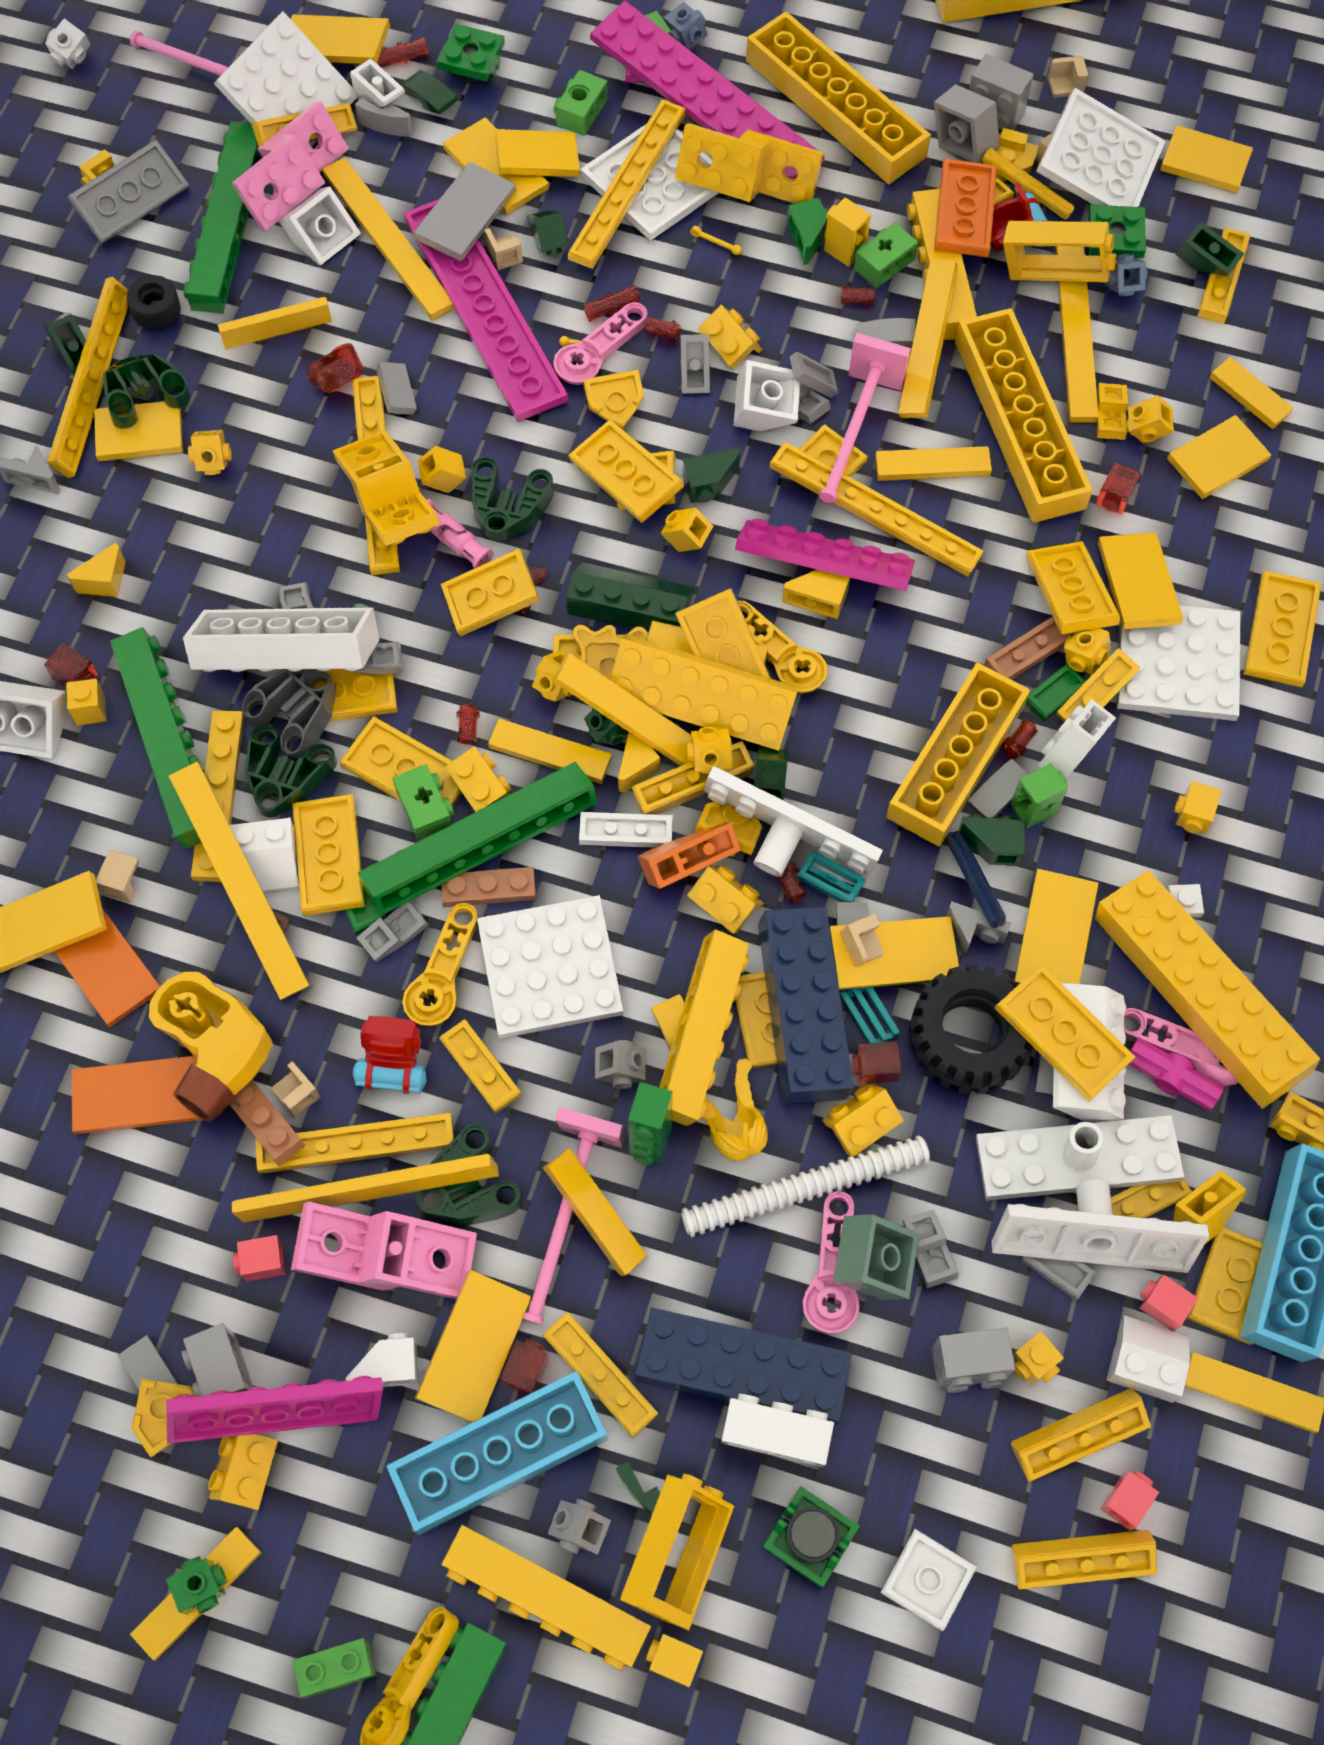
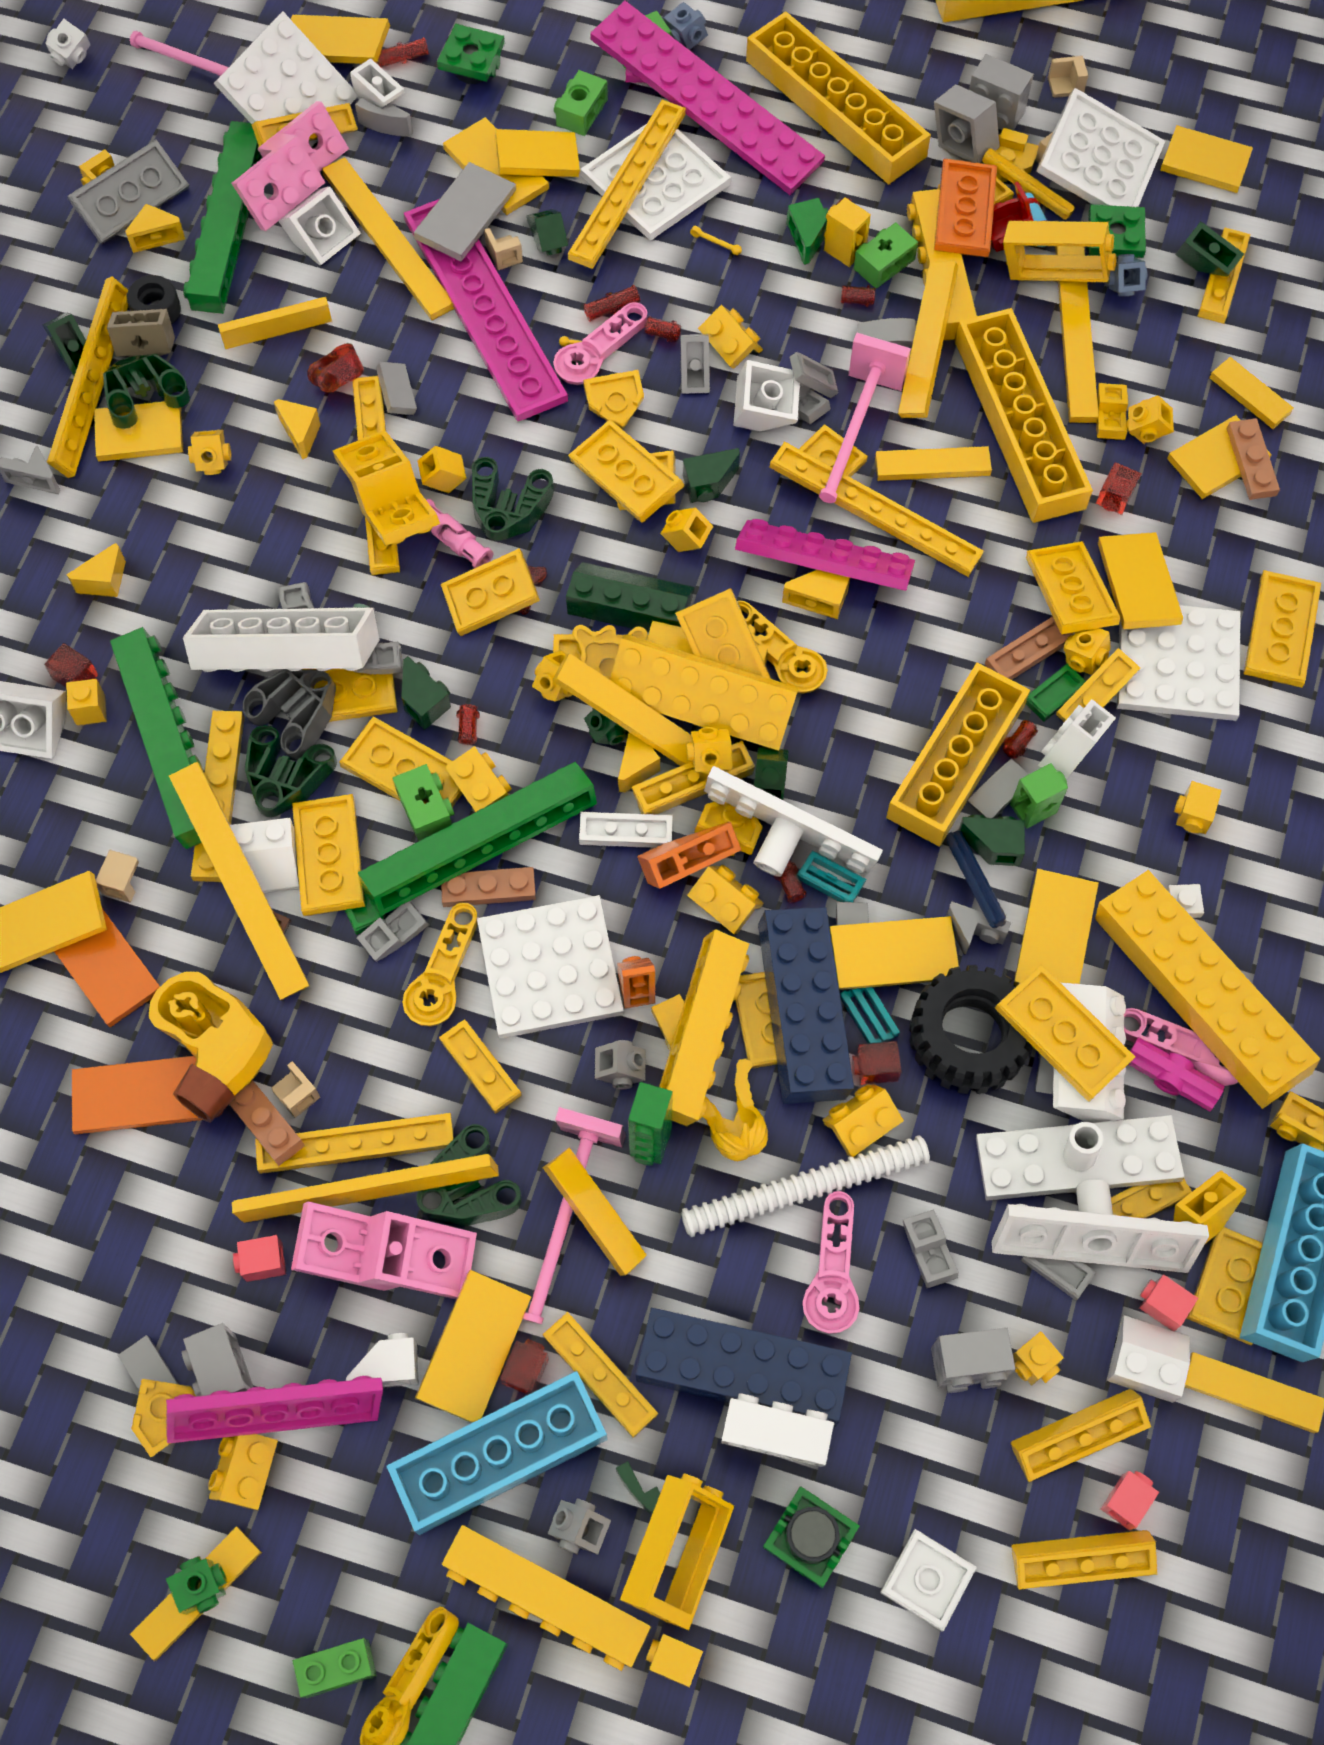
red piece [353,1016,427,1094] -> none
dark green slope [401,70,458,115] -> none
yellow tile [488,718,612,784] -> none
yellow bracket [674,123,824,203] -> none
sand green brick [833,1214,919,1300] -> none
tan panel [840,913,884,967] -> none
none -> dark tan brick [107,309,175,357]
none -> yellow slope [126,204,186,253]
none -> yellow slope [274,399,321,459]
none -> dark green slope [401,656,451,730]
none -> orange slope [617,956,655,1009]
none -> nougat plate [1227,418,1280,500]

